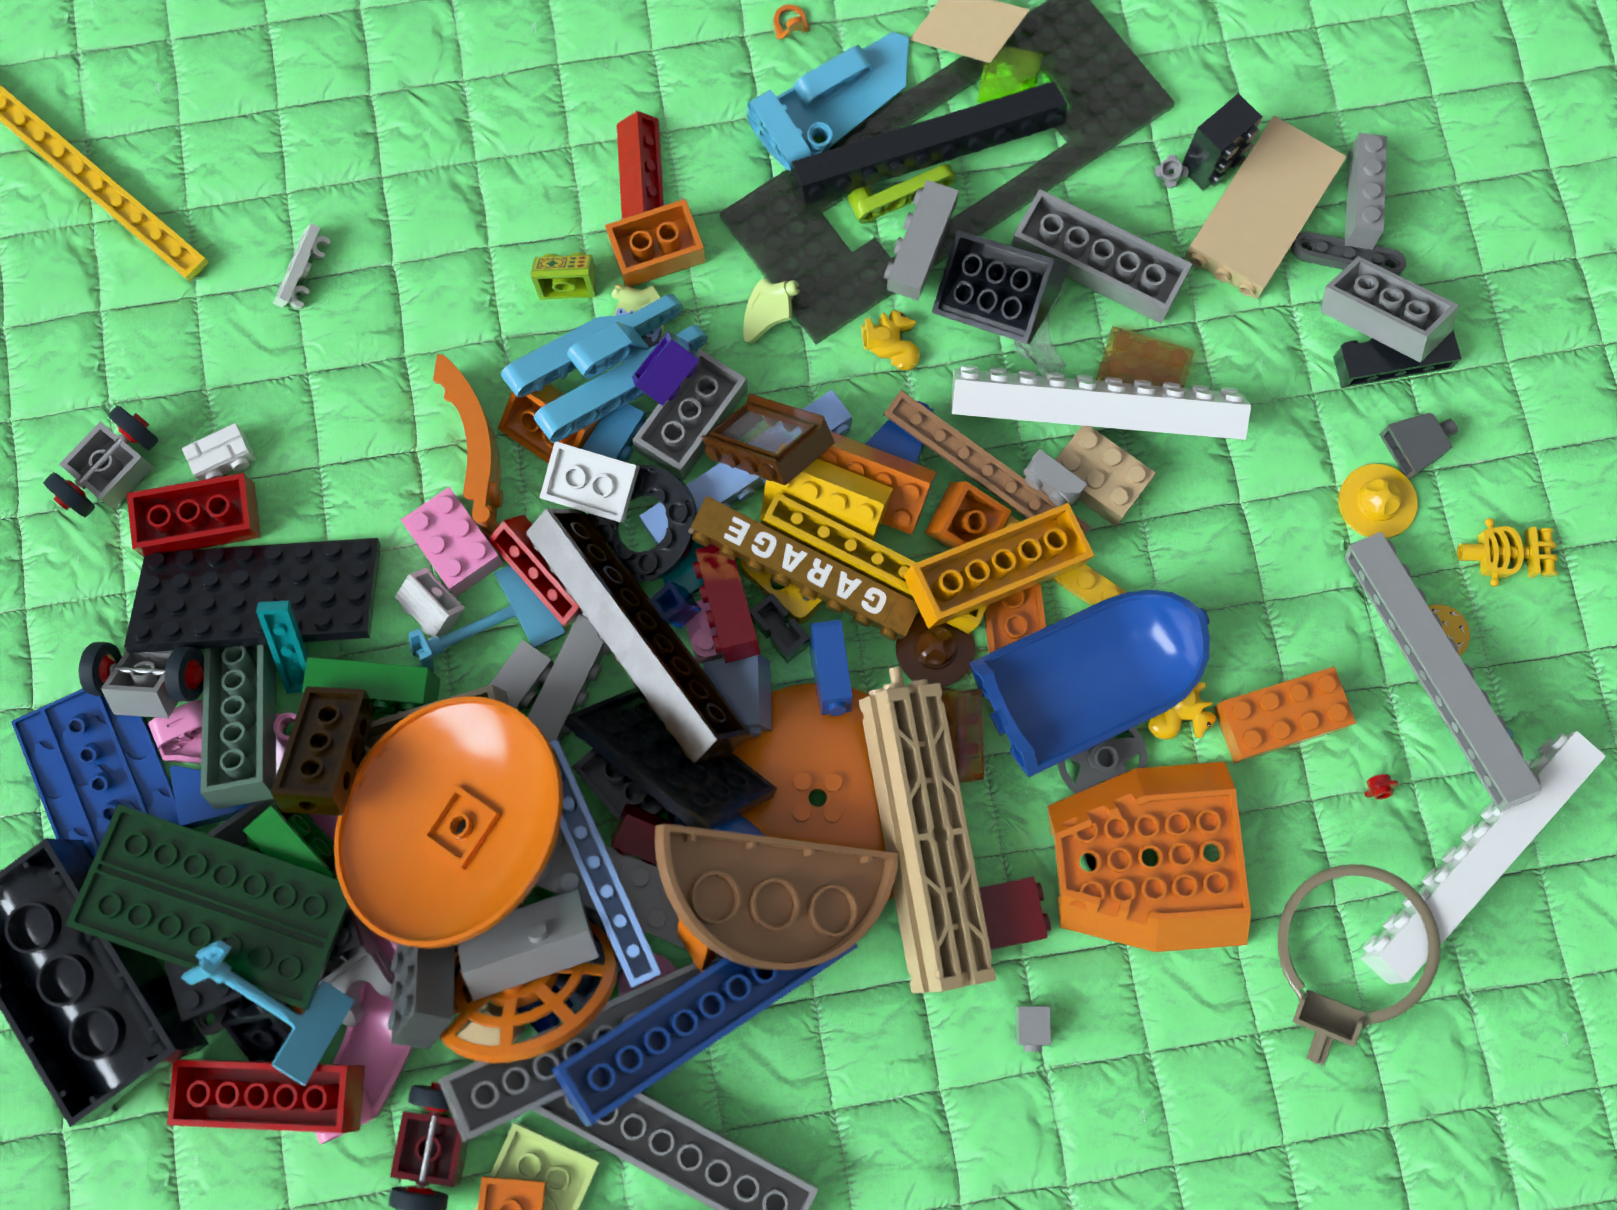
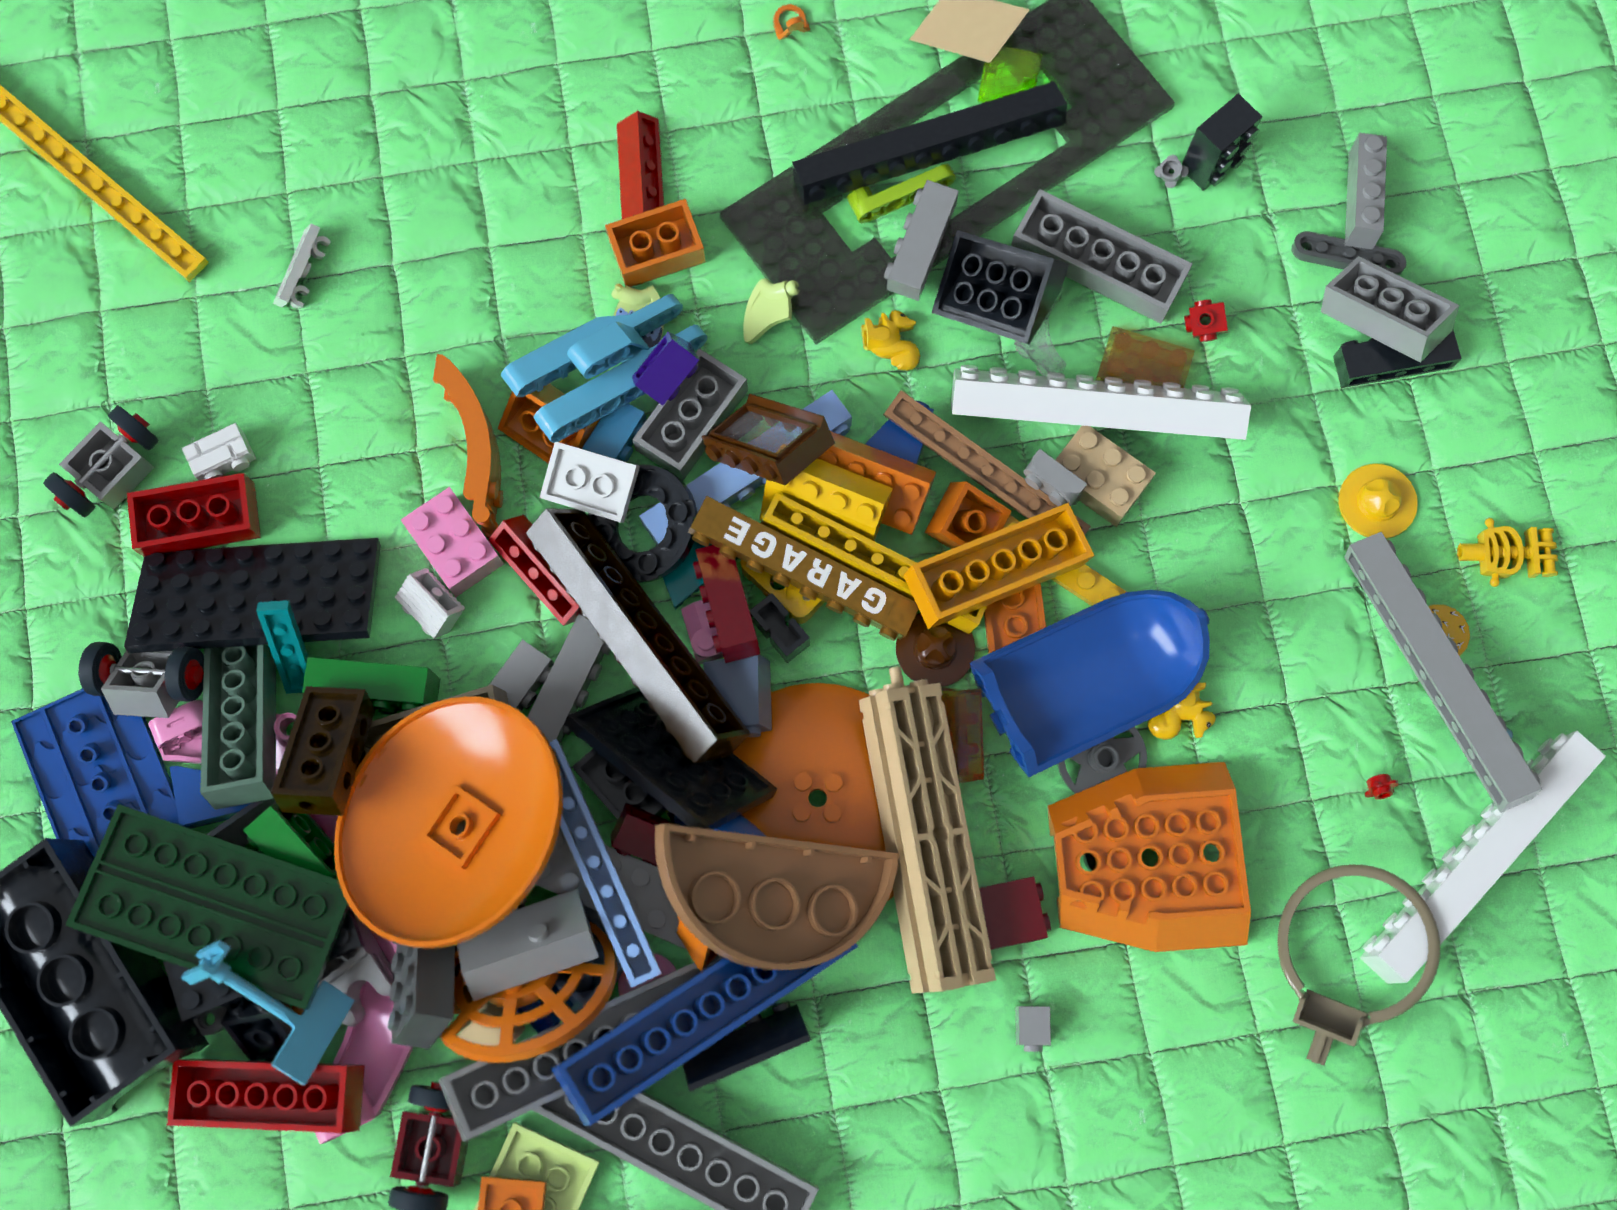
medium azure piece [408,565,566,672] -> none
lime slope [531,252,596,300] -> none
clear blue brick [649,580,702,629] -> none
medium azure panel [747,32,909,171] -> none
blue slope [810,620,852,716] -> none
tan brick [1185,115,1347,300] -> none
orange brick [1214,666,1356,764] -> none
dark grey torso [1379,413,1458,480] -> none
none -> black slope [683,1001,811,1092]
none -> red brick [1184,299,1228,342]

